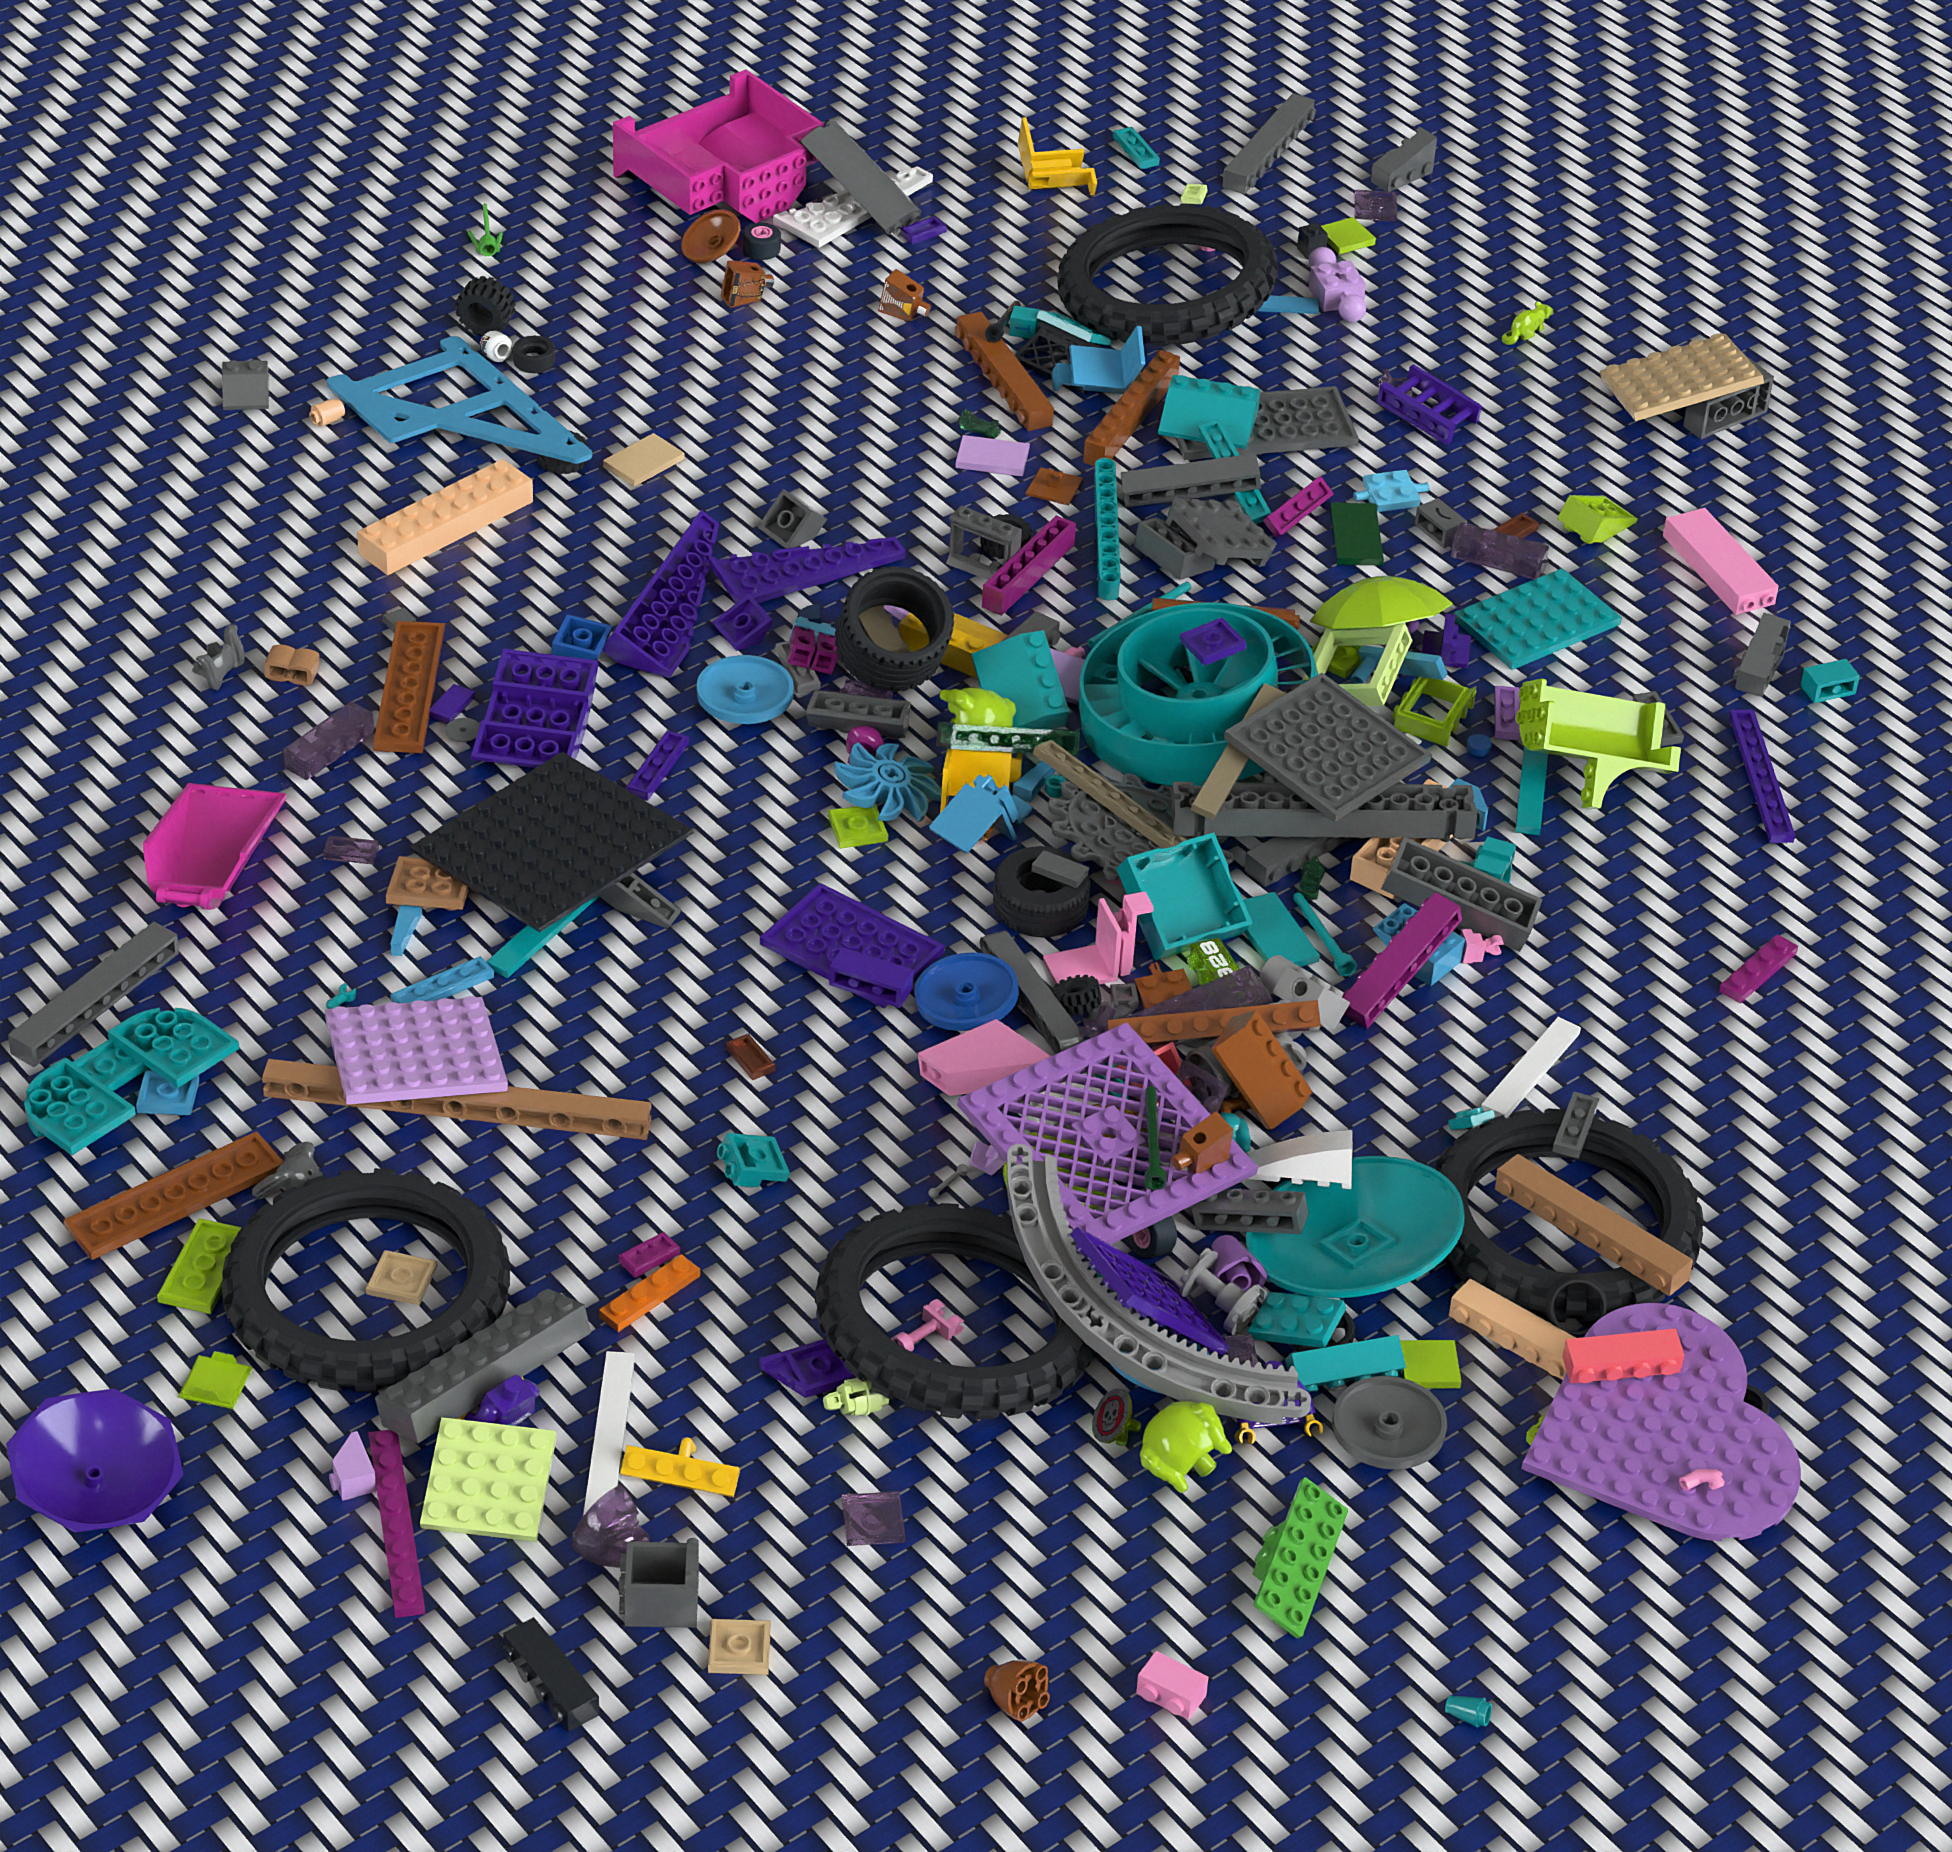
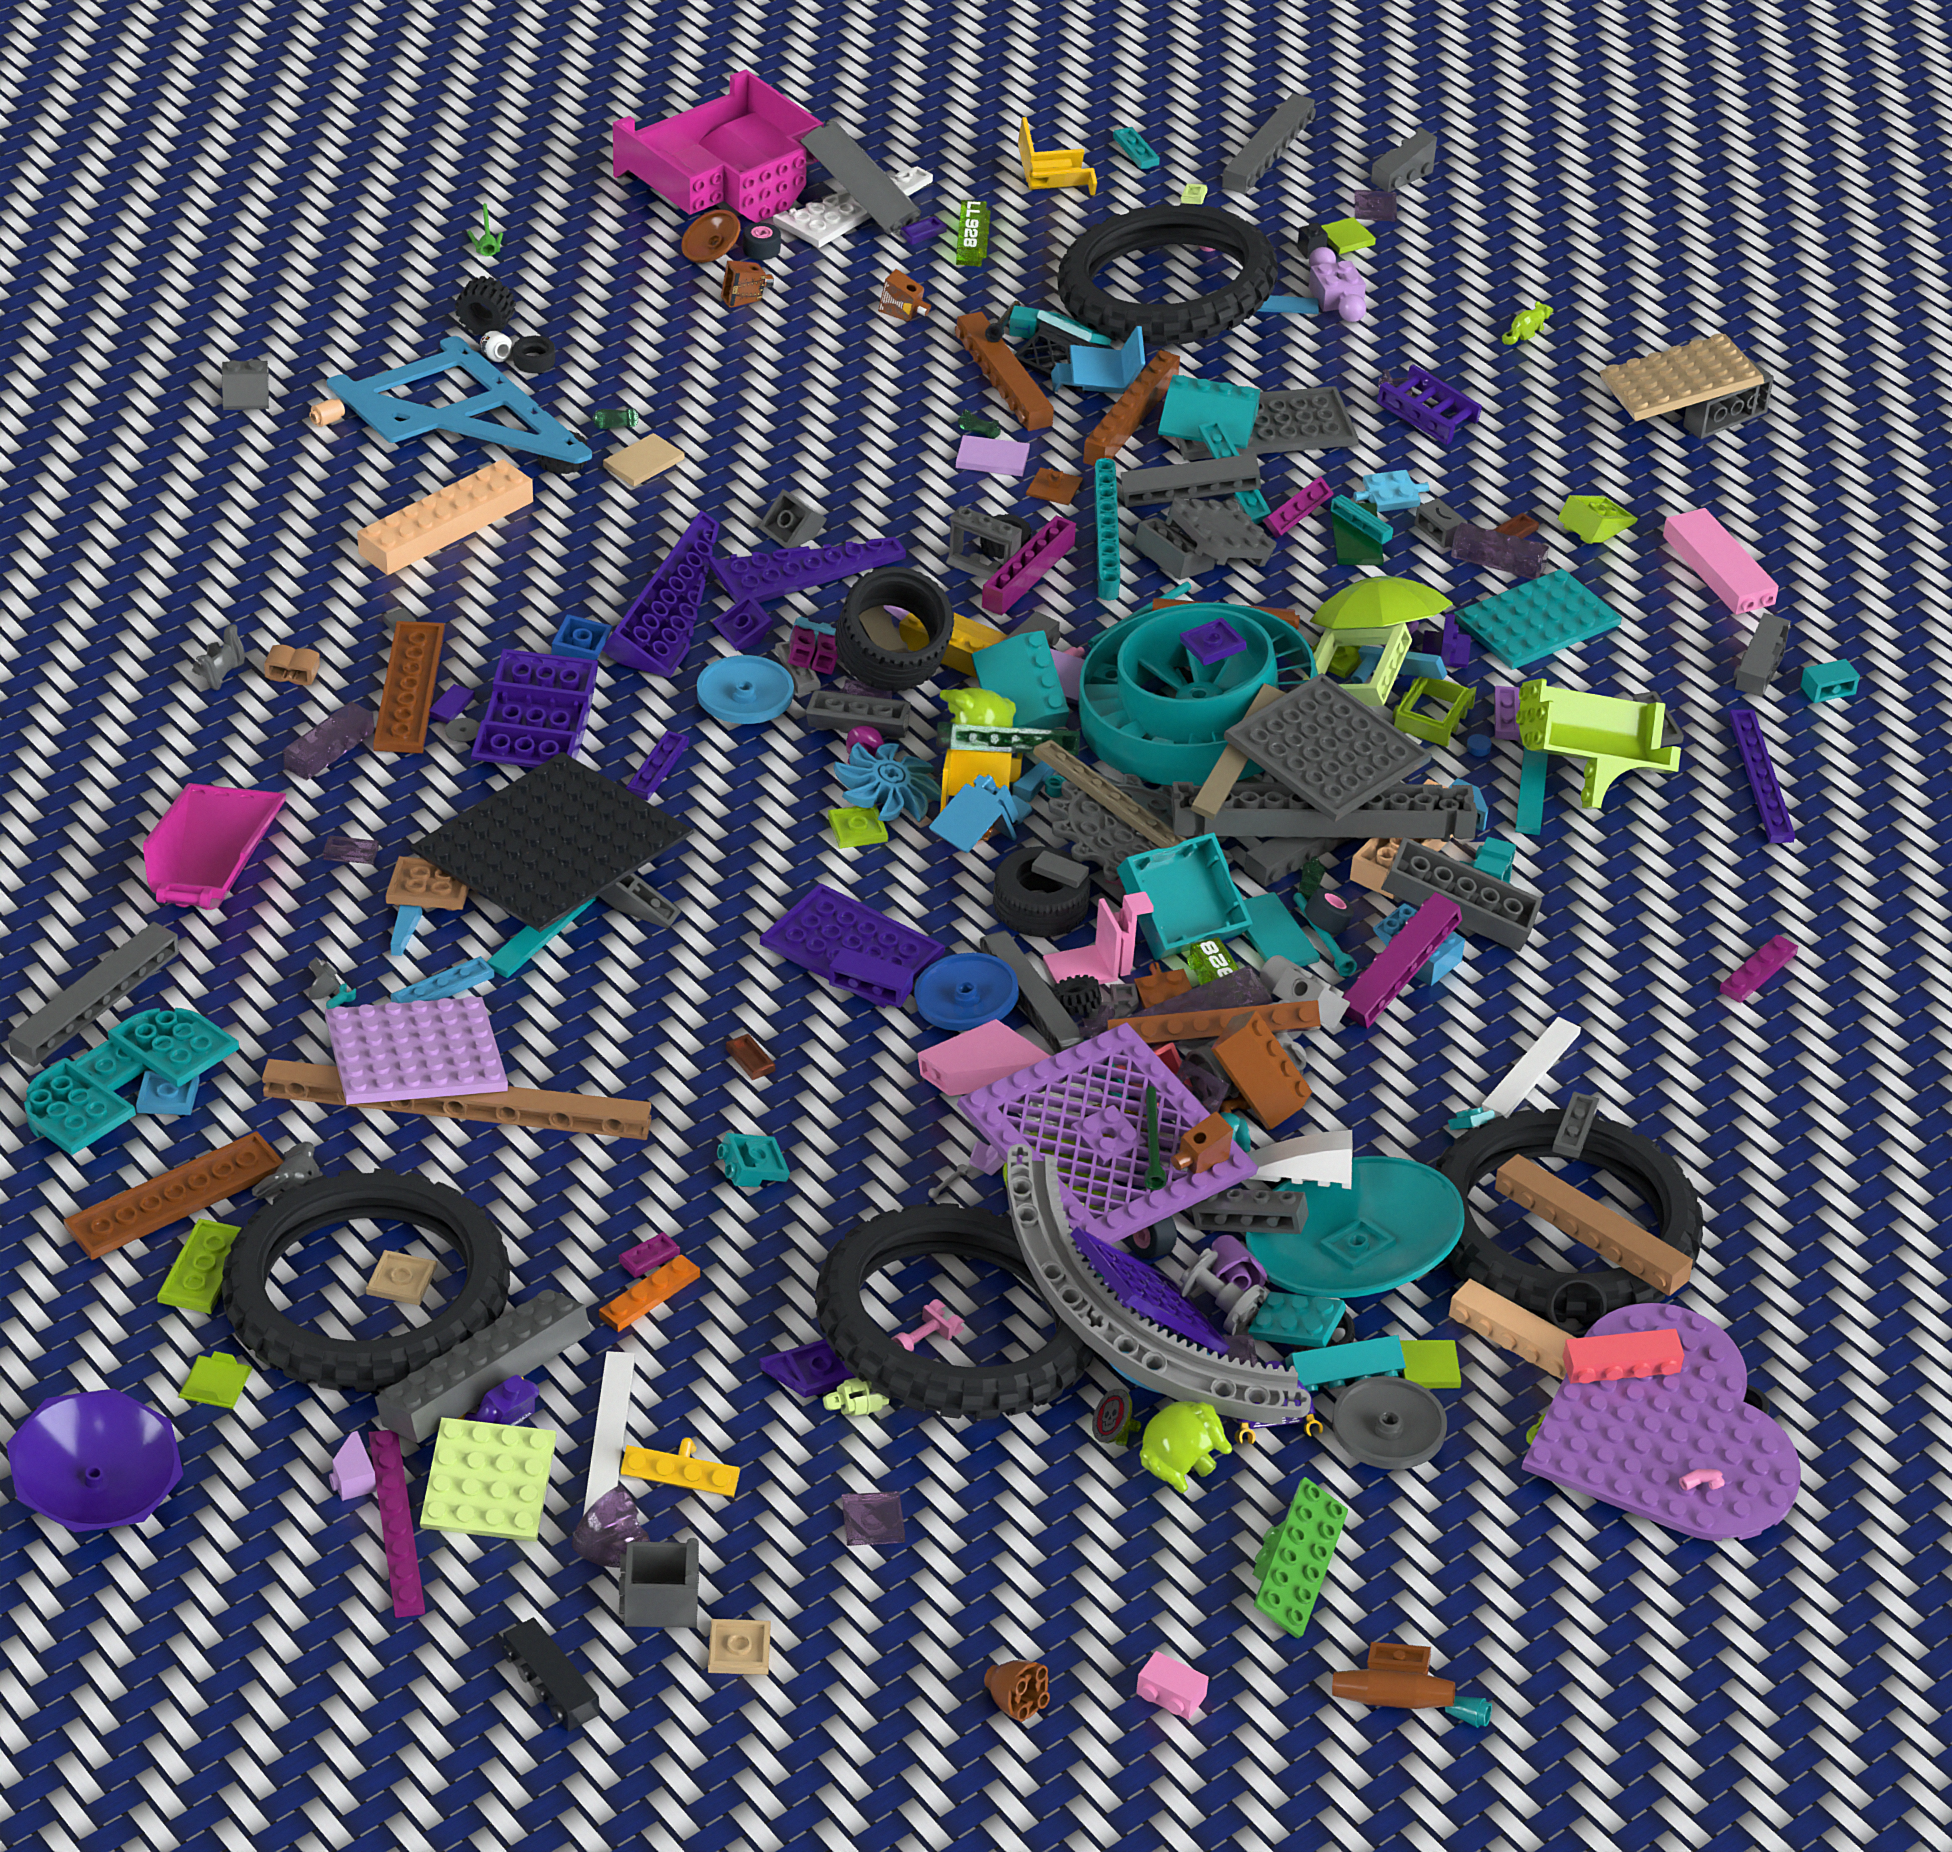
dark blue tile [797,604,821,624] -> none
bright pink piece [1460,929,1504,963] -> none
none -> dark grey plate [309,957,341,1000]
none -> clear green piece [593,409,638,429]
none -> clear neon green brick [956,200,991,267]
none -> black wheel [1304,888,1354,934]
none -> teal piece [1331,494,1393,544]
none -> dark orange plate [1332,1642,1455,1709]

